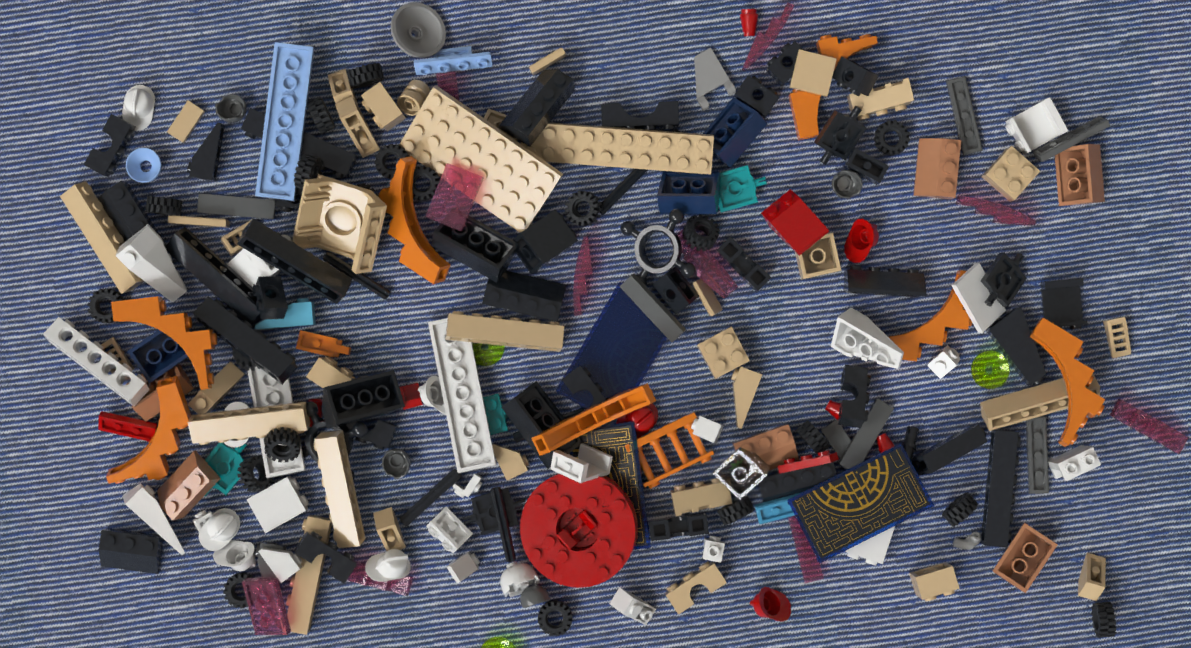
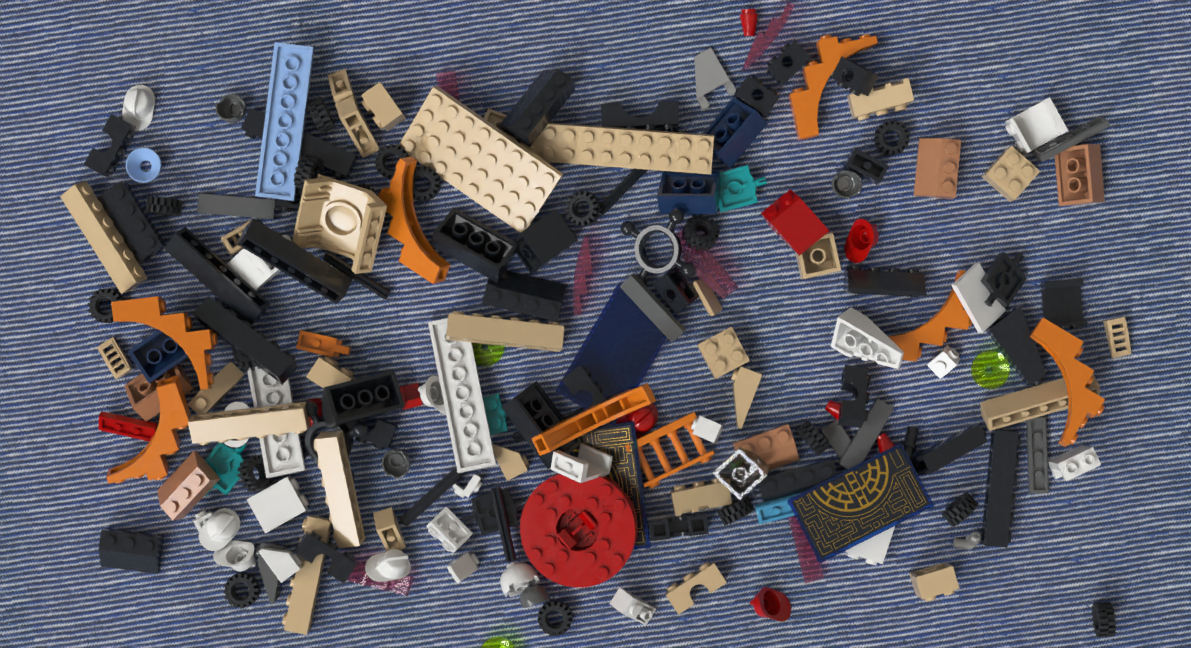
white brick [43,317,150,407] -> none
white wedge [115,224,187,302] -> none
white wedge [123,483,185,555] -> none
tan tile [167,100,205,143] -> none
tan tile [168,215,230,228] -> none
black slope [187,122,225,182] -> none
clear pink plate [242,578,291,635] -> none
black brick [253,276,288,319] -> none
medium azure slope [255,298,316,330] -> none
black tyre [264,427,301,463] -> none
black tyre [347,63,384,88] -> none
light grey dish [391,2,446,58] -> none
tan wheel [397,80,430,116] -> none
light blue bracket [414,46,492,75] -> none
clear pink plate [425,163,484,232] -> none
tan tile [529,48,566,76] -> none
white bracket [702,535,725,562] -> none
black arch [715,236,772,292] -> none
red plate [777,450,839,474] -> none
tan tile [789,49,837,97] -> none
black plate [814,105,867,165] -> none
dark grey tile [946,76,983,155] -> none
clear pink slope [956,196,1036,226] -> none
nougat slope [992,523,1058,593] -> none
tan slope [1078,553,1106,601] -> none
clear pink slope [1109,399,1188,454] -> none

